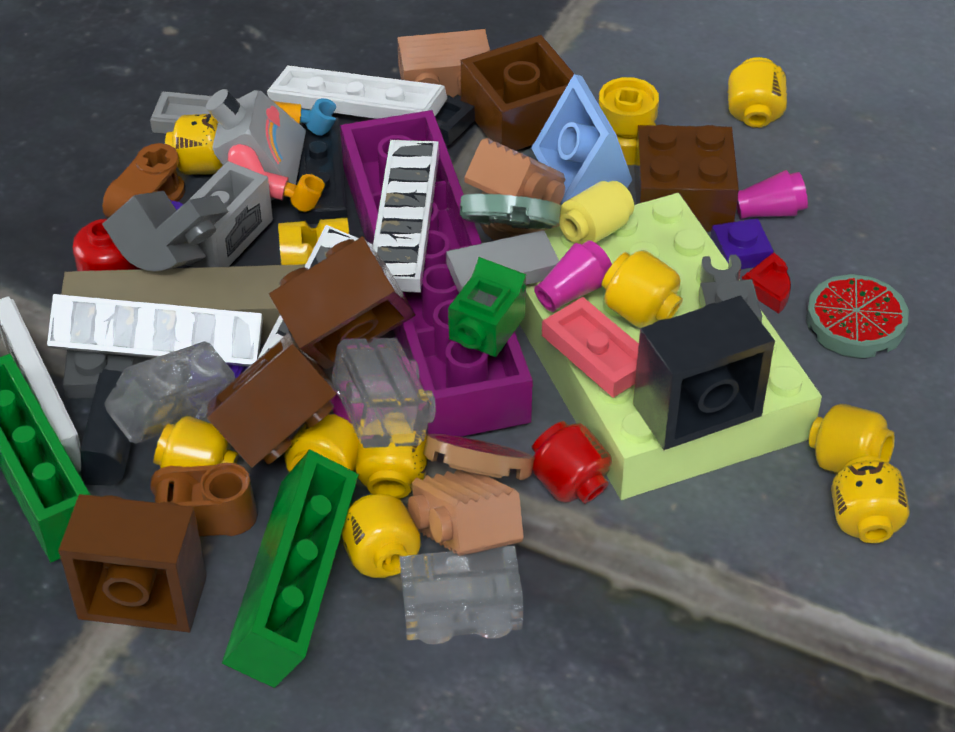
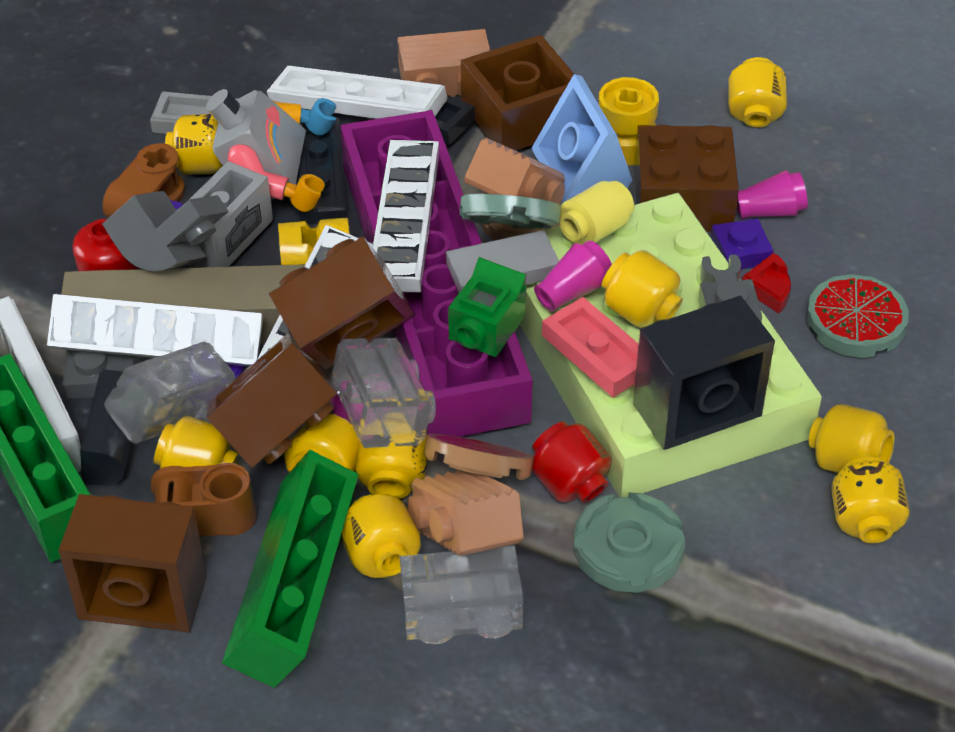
none -> sand green tile [573,492,685,593]

